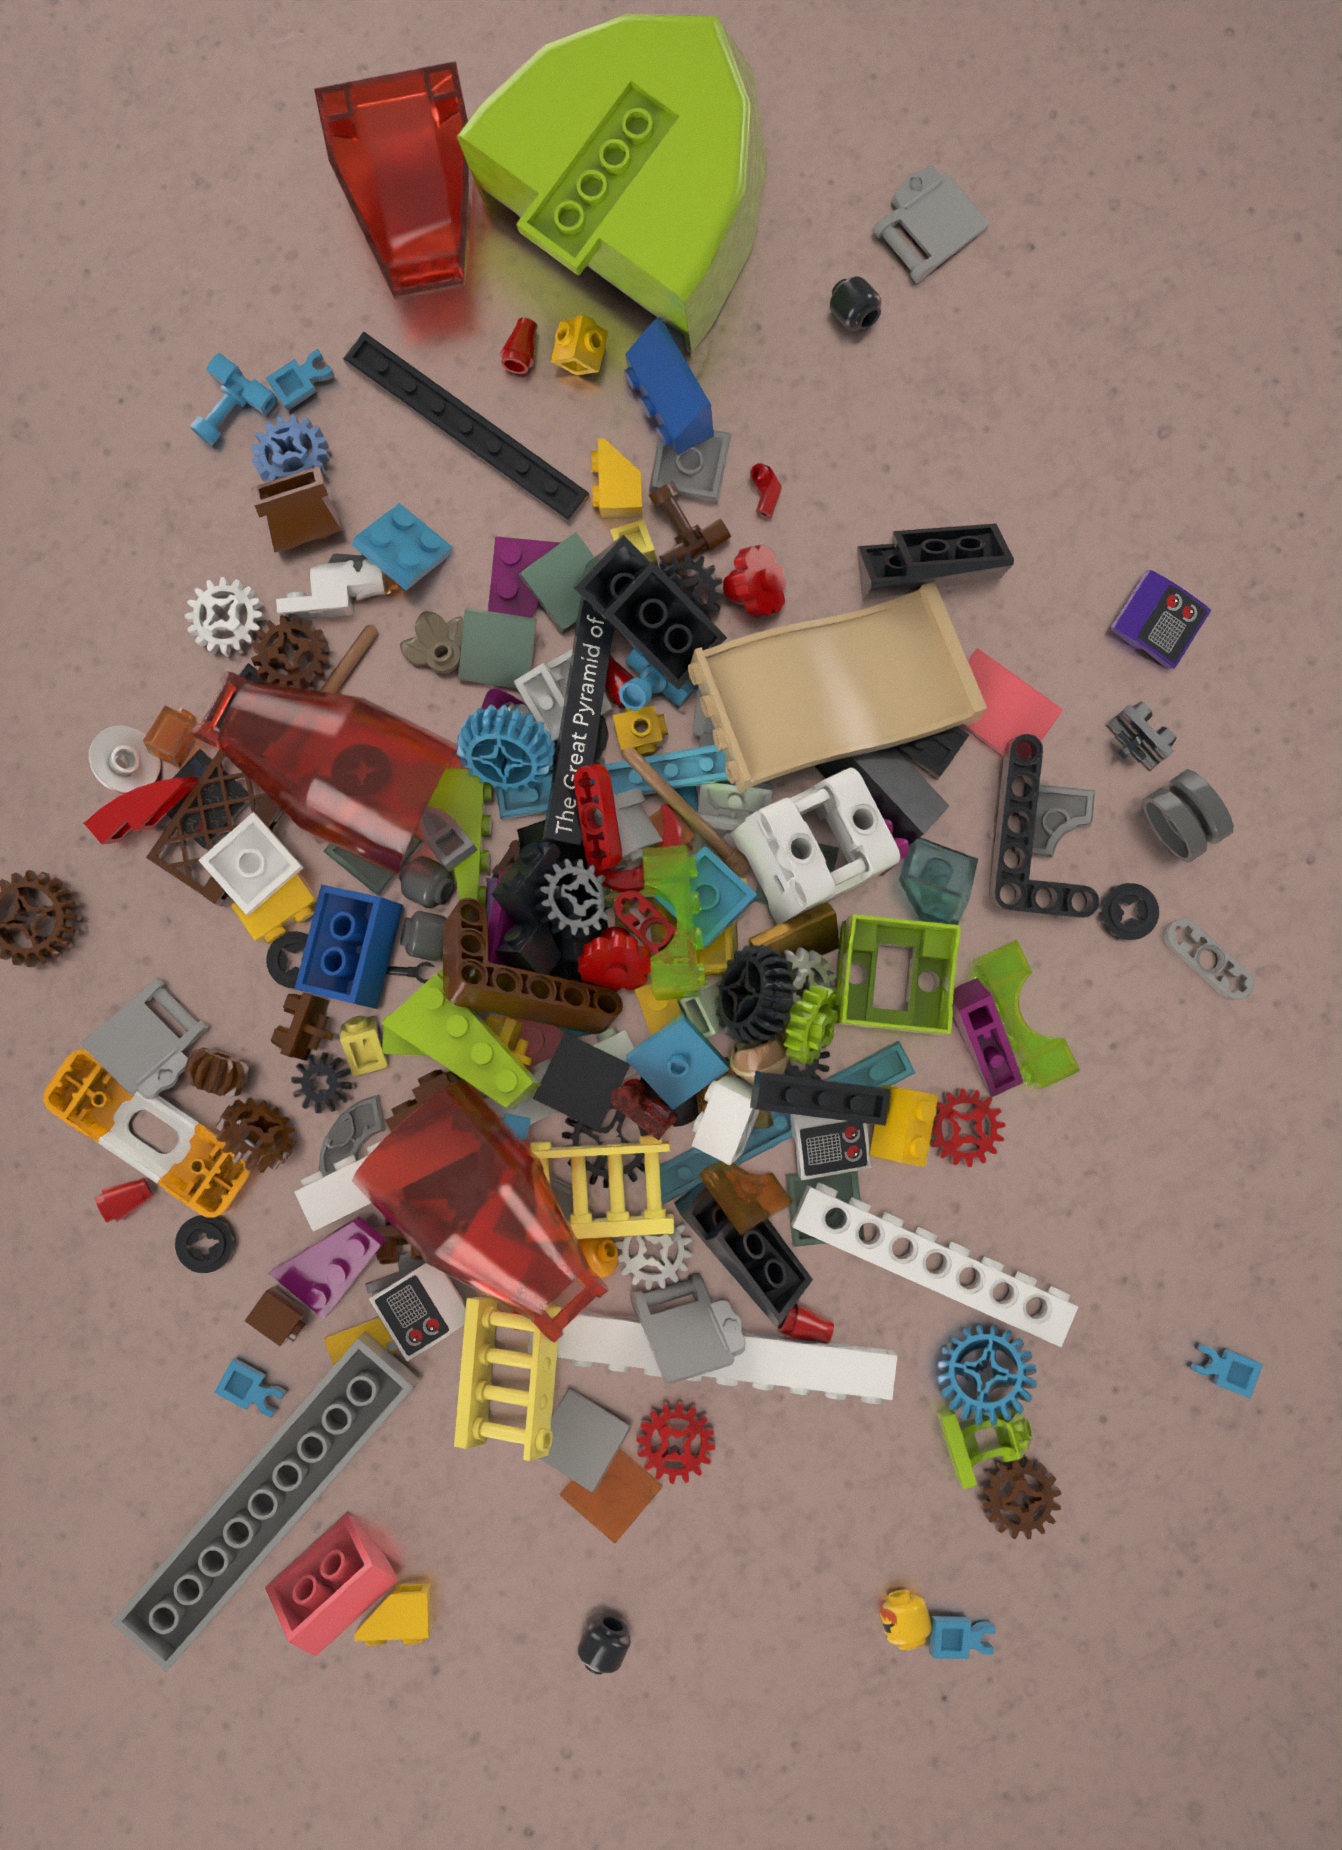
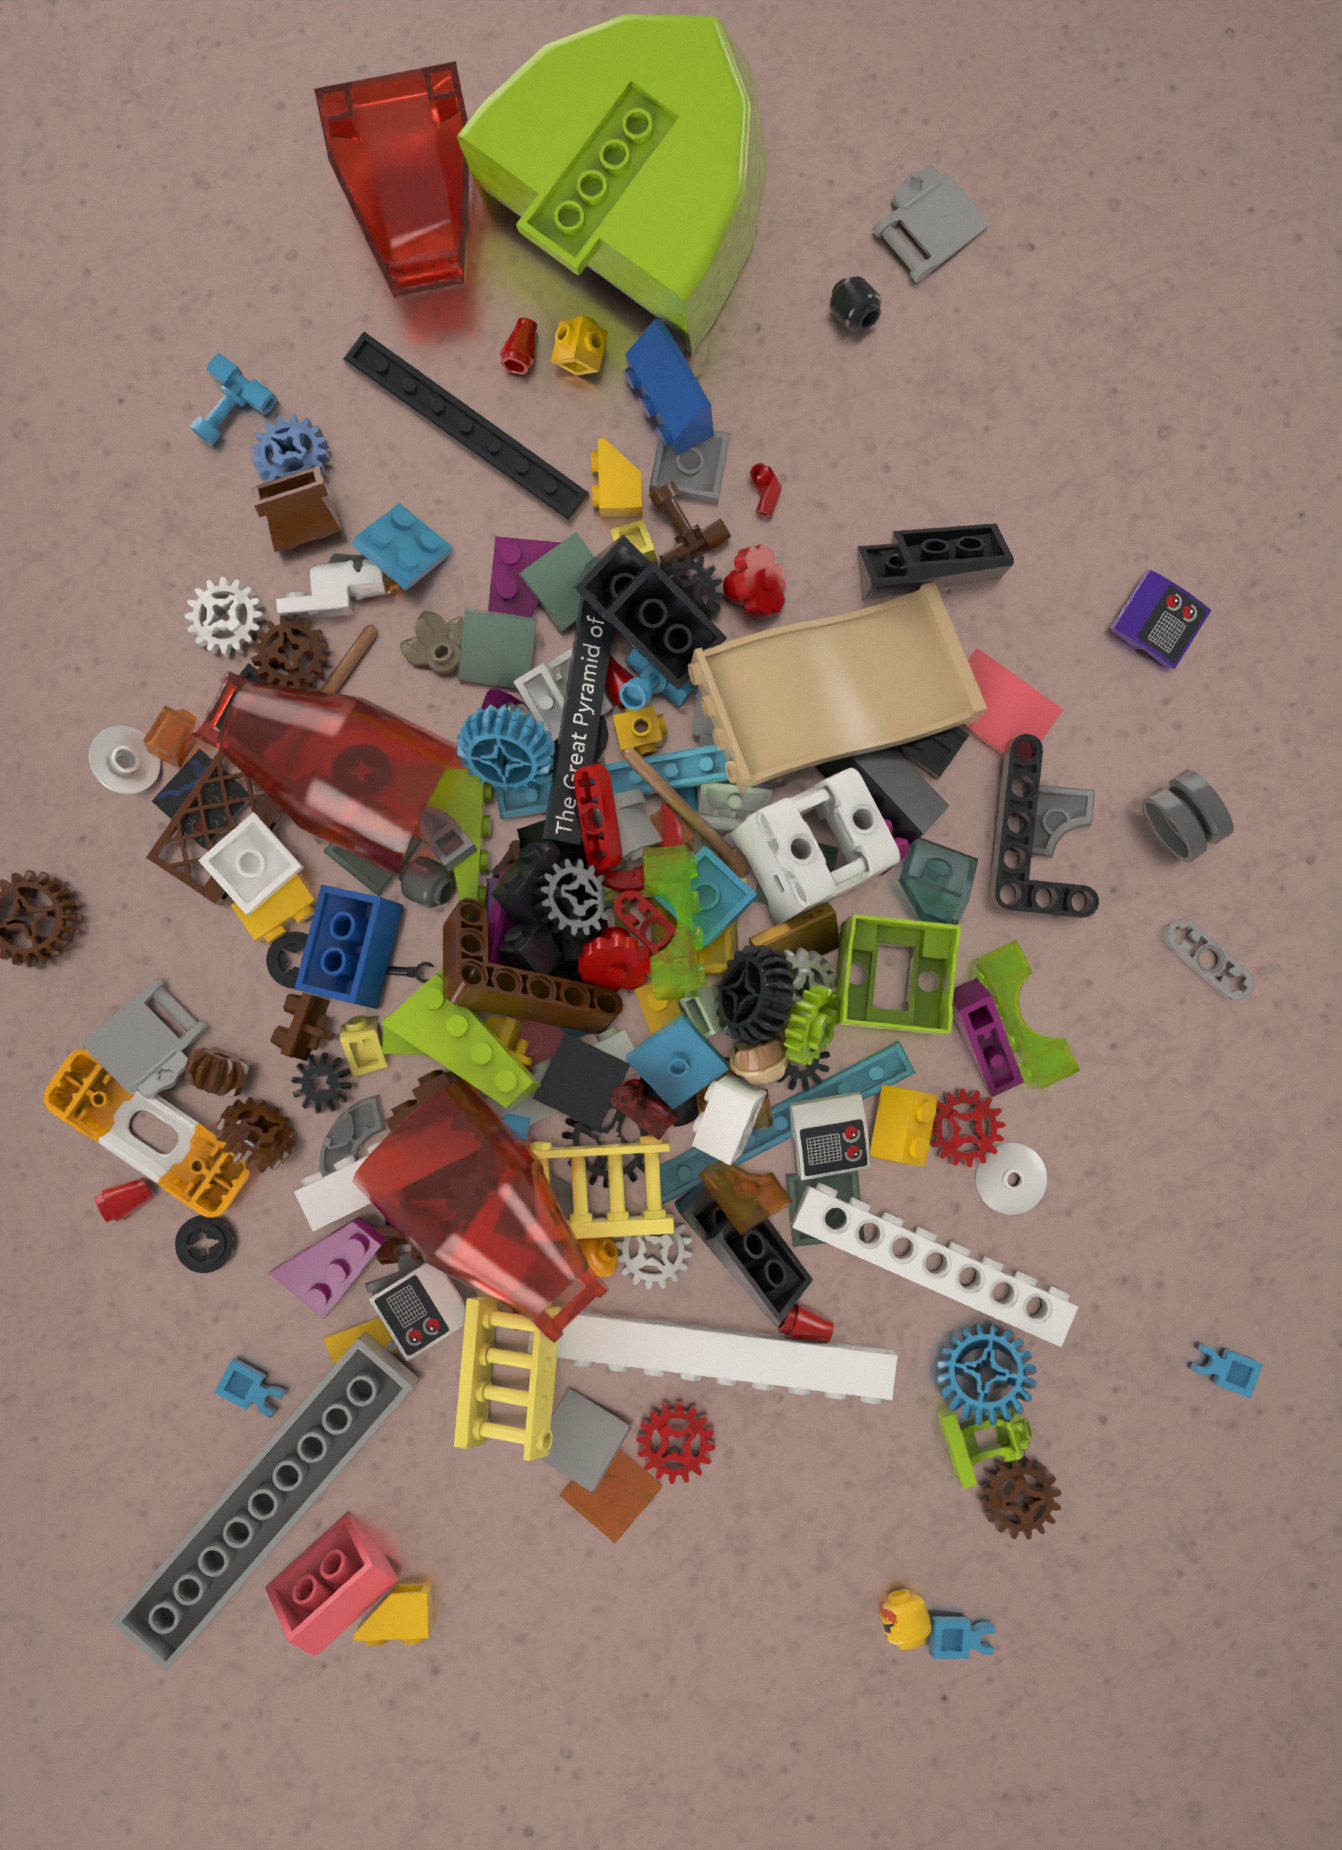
red slope [83,776,199,845] -> none
reddish brown brick [245,1286,308,1347] -> none
dark azure plate [266,349,334,411] -> none
dark grey head [400,911,447,961] -> none
black head [578,1615,631,1675] -> none
light grey piece [630,1273,745,1385] -> none
black plate [750,1071,891,1126] -> none
black gear [1101,883,1159,940] -> none
black hips [1107,701,1177,771] -> none
none -> white dish [975,1142,1047,1215]

